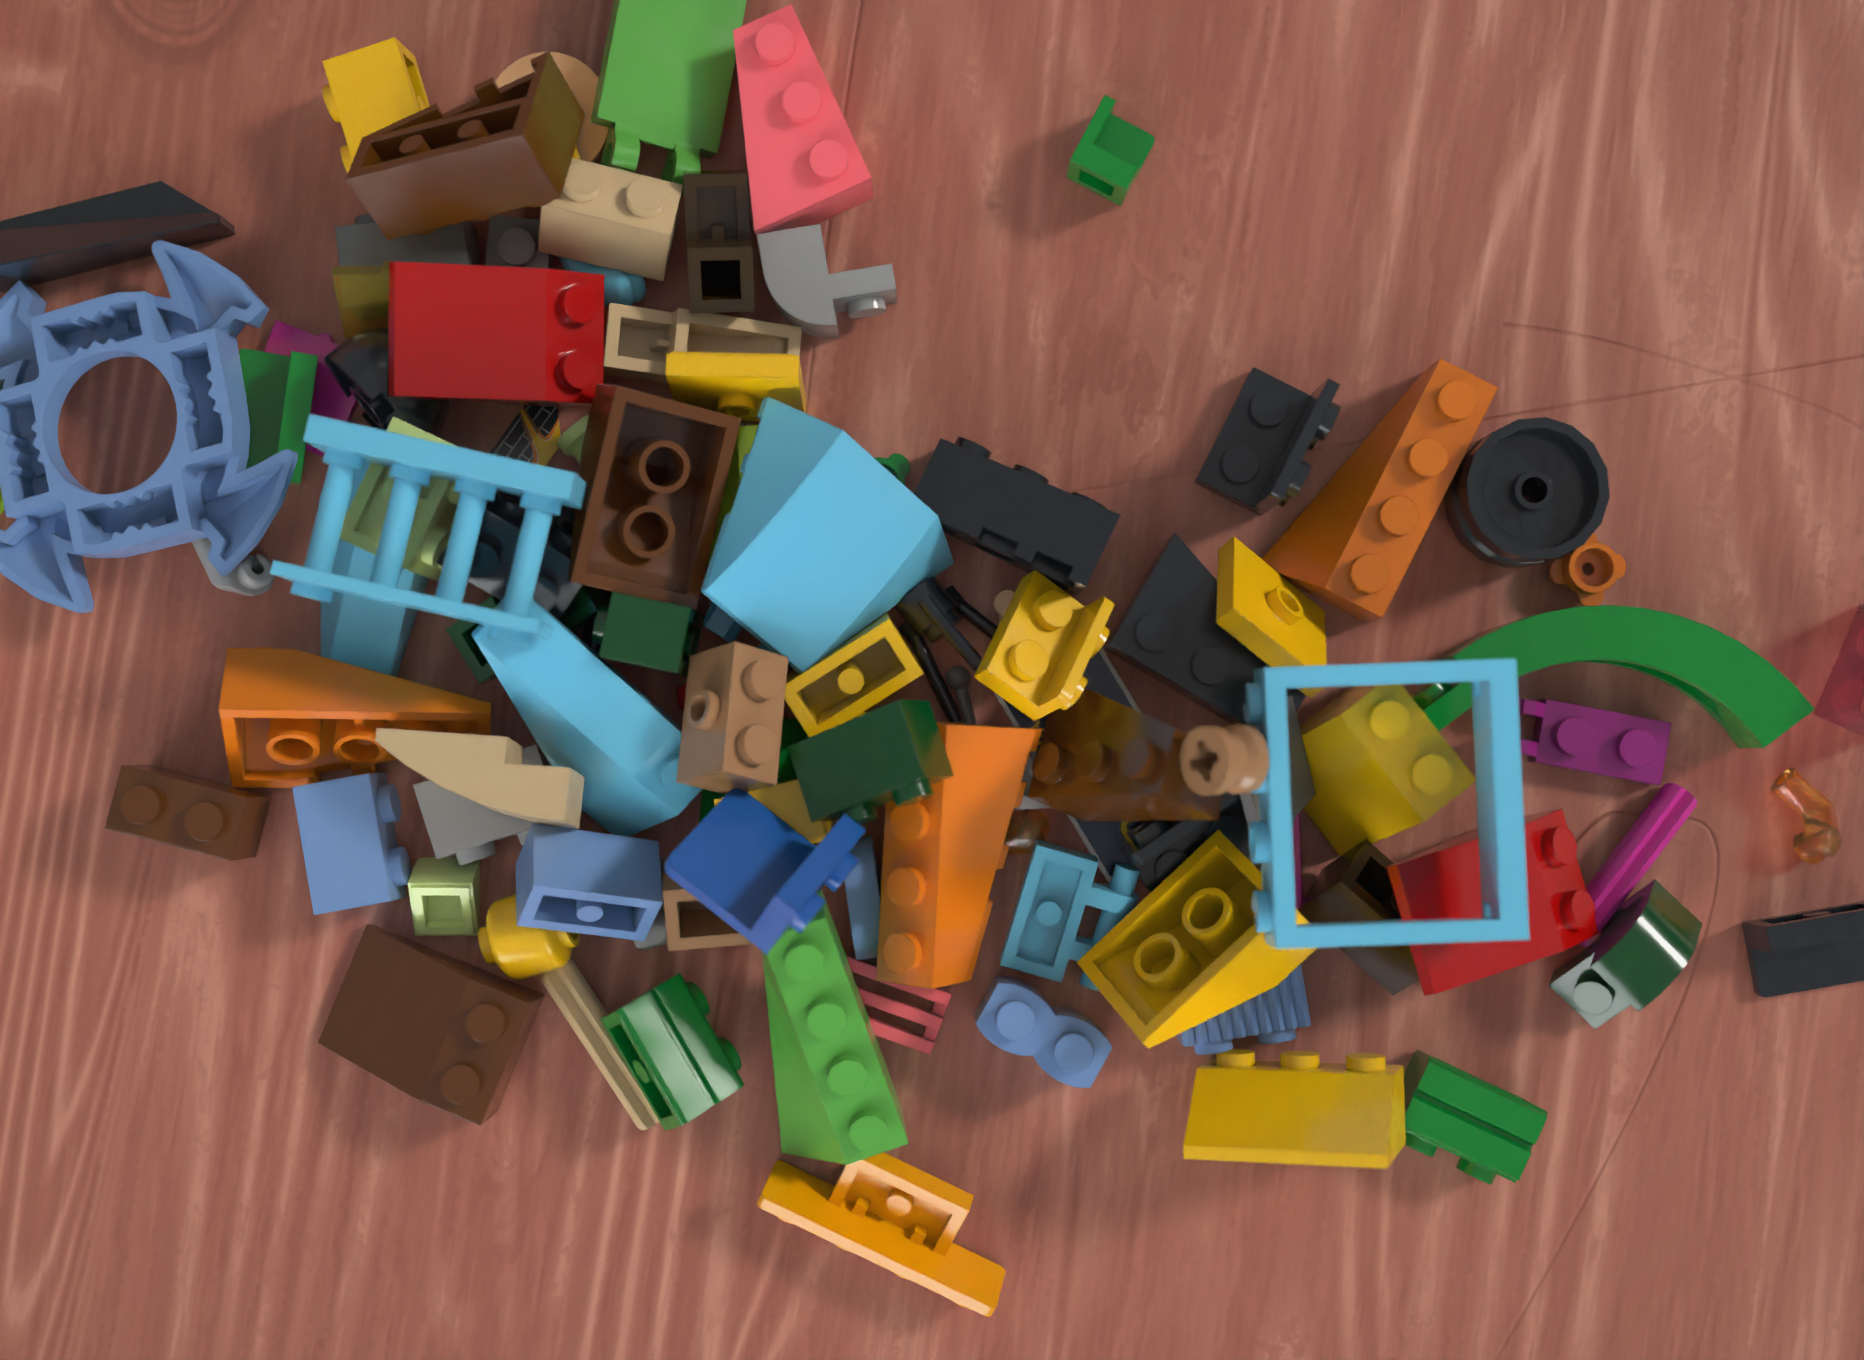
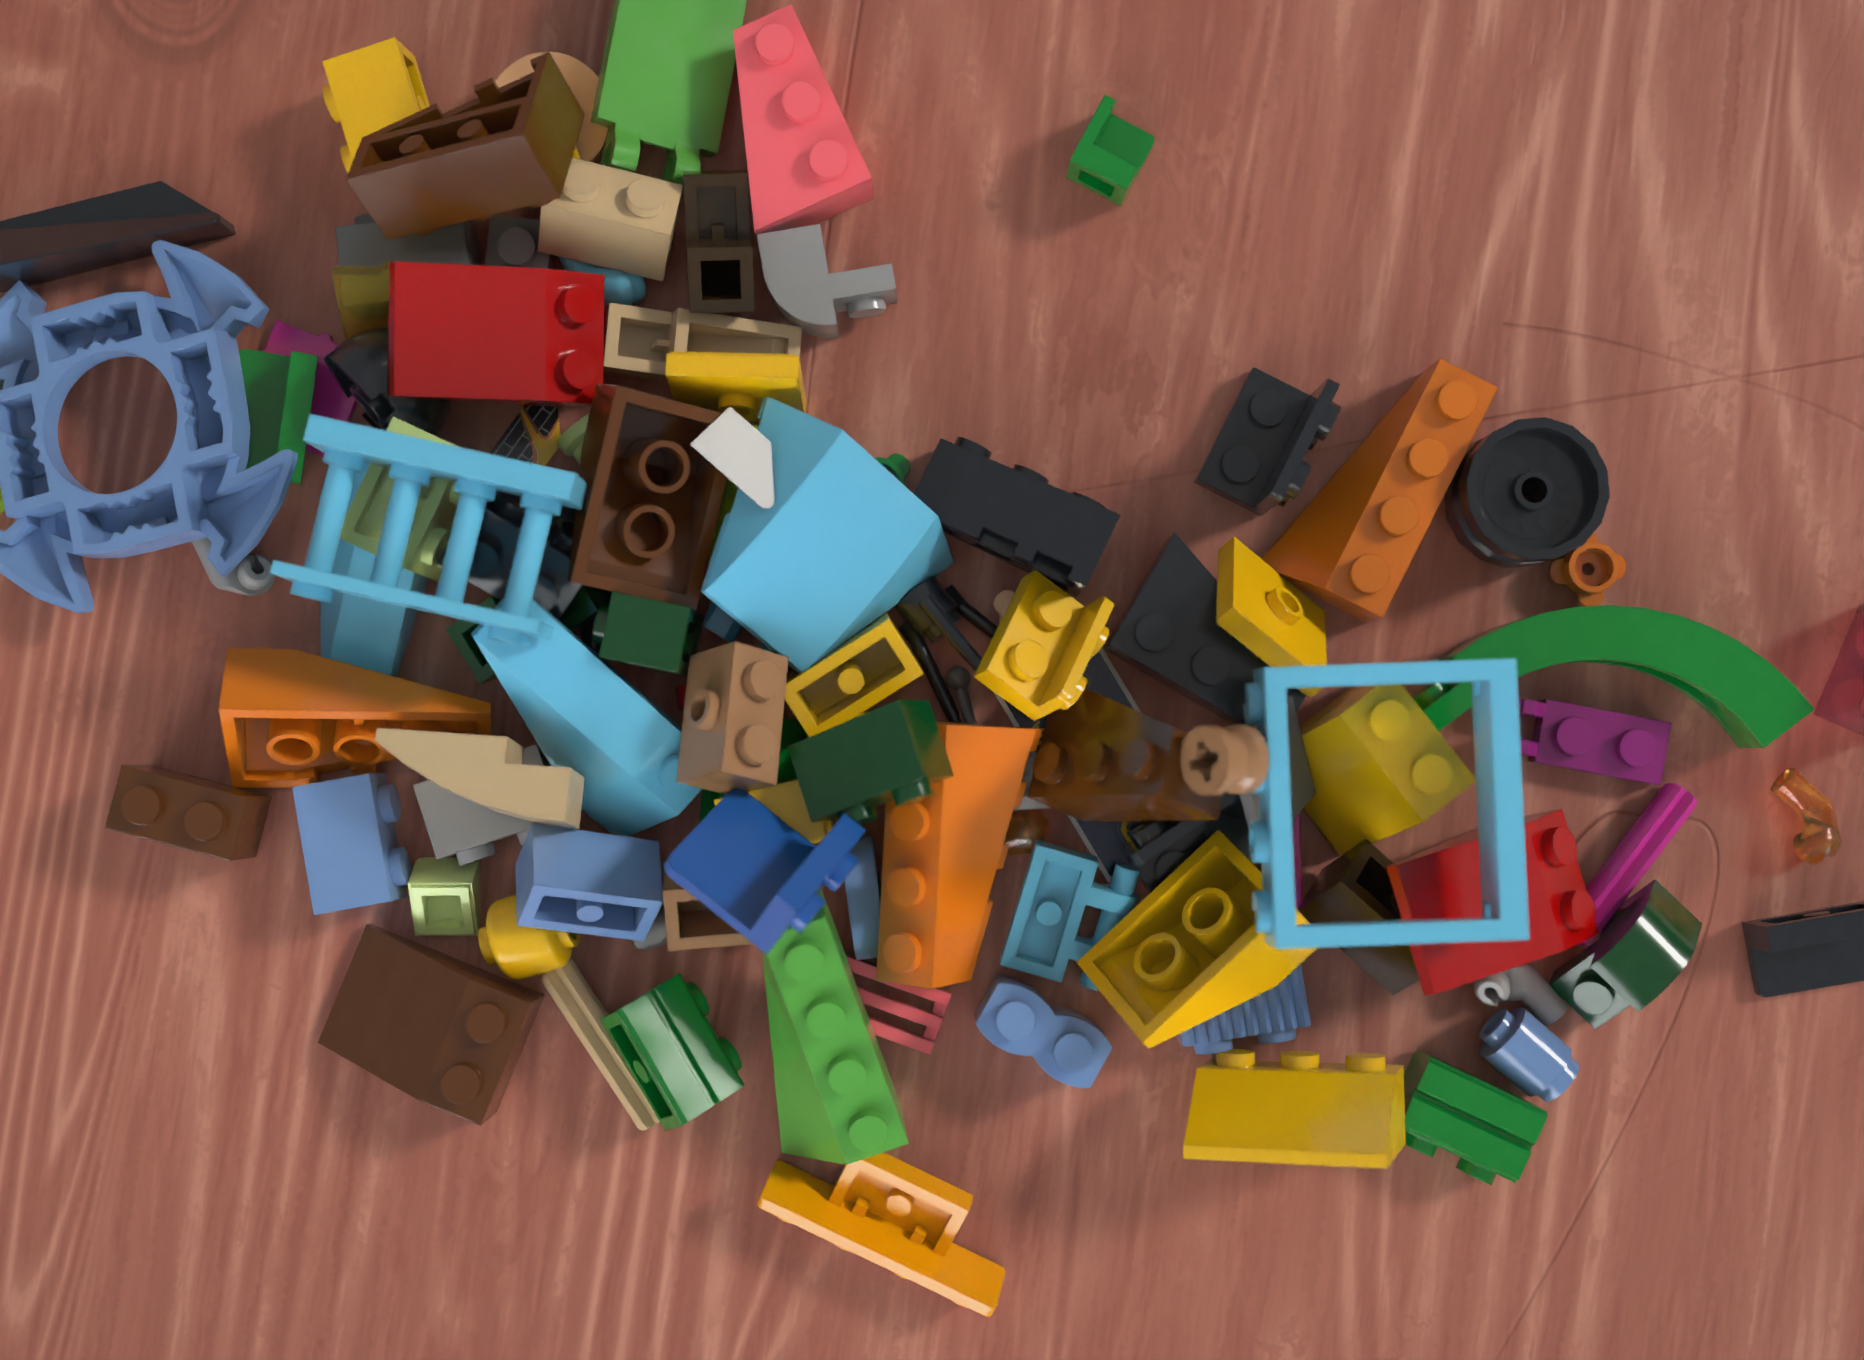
none -> white sticker [690,407,774,509]
none -> light grey arm [1474,963,1568,1026]
none -> medium blue brick [1479,1007,1579,1102]

